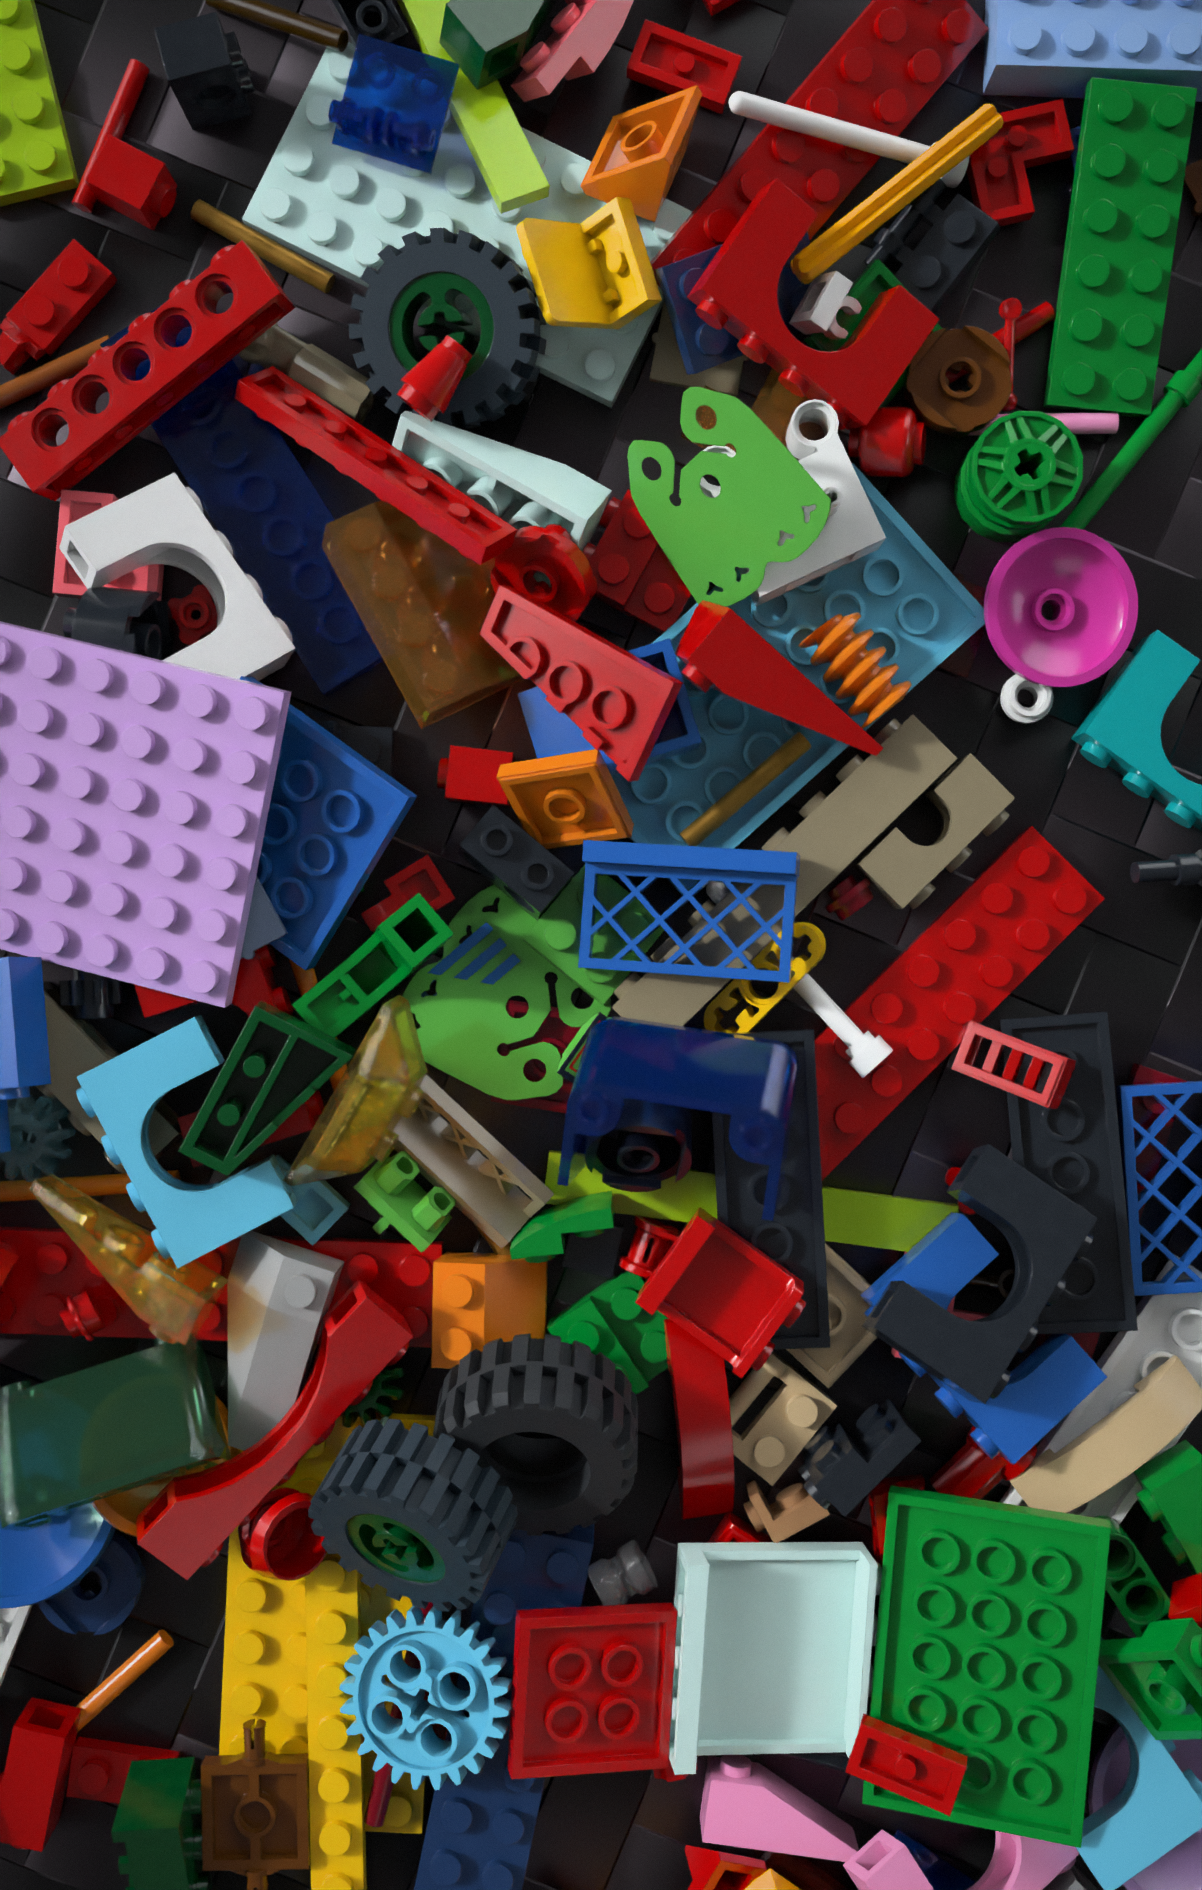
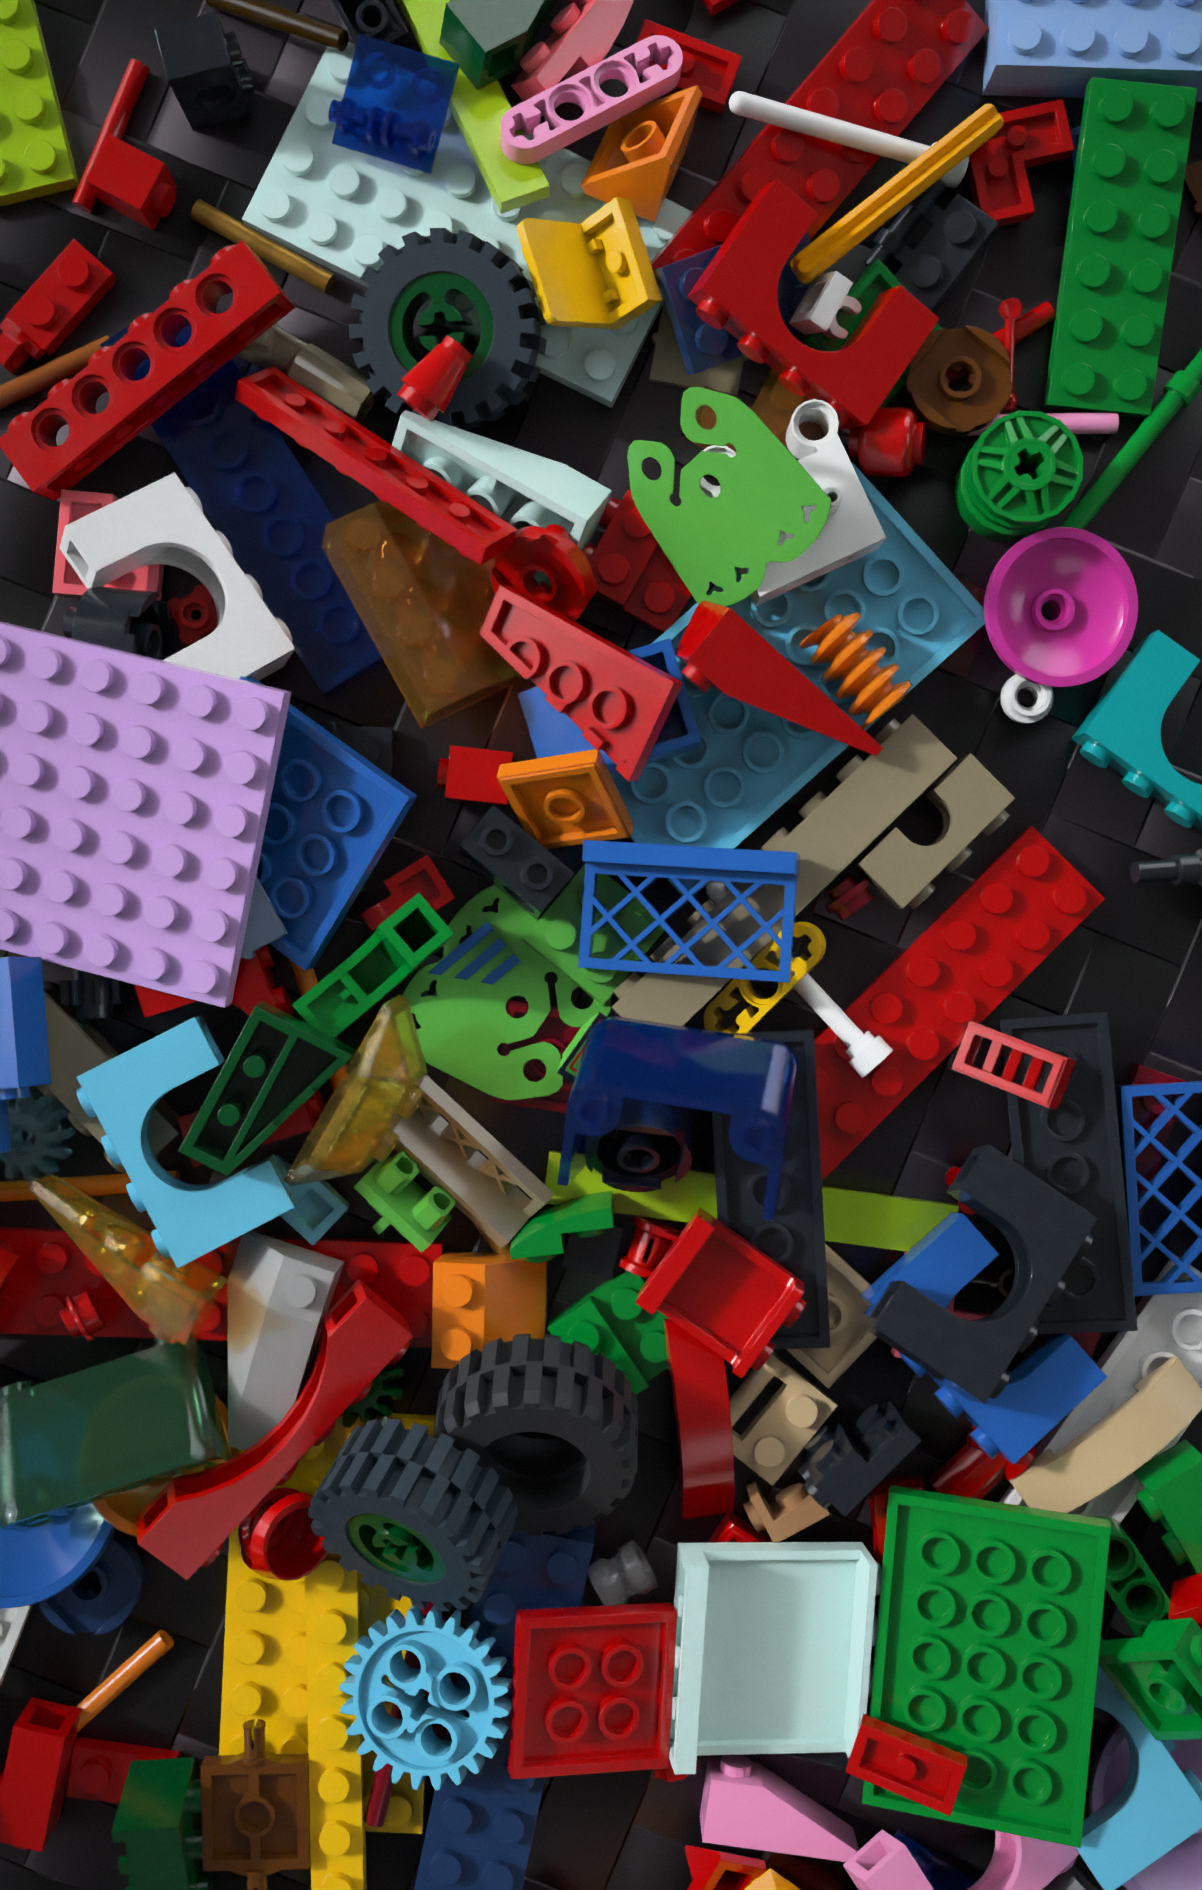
pearl gold bar [679,732,812,846] -> none
none -> bright pink beam [500,35,683,165]

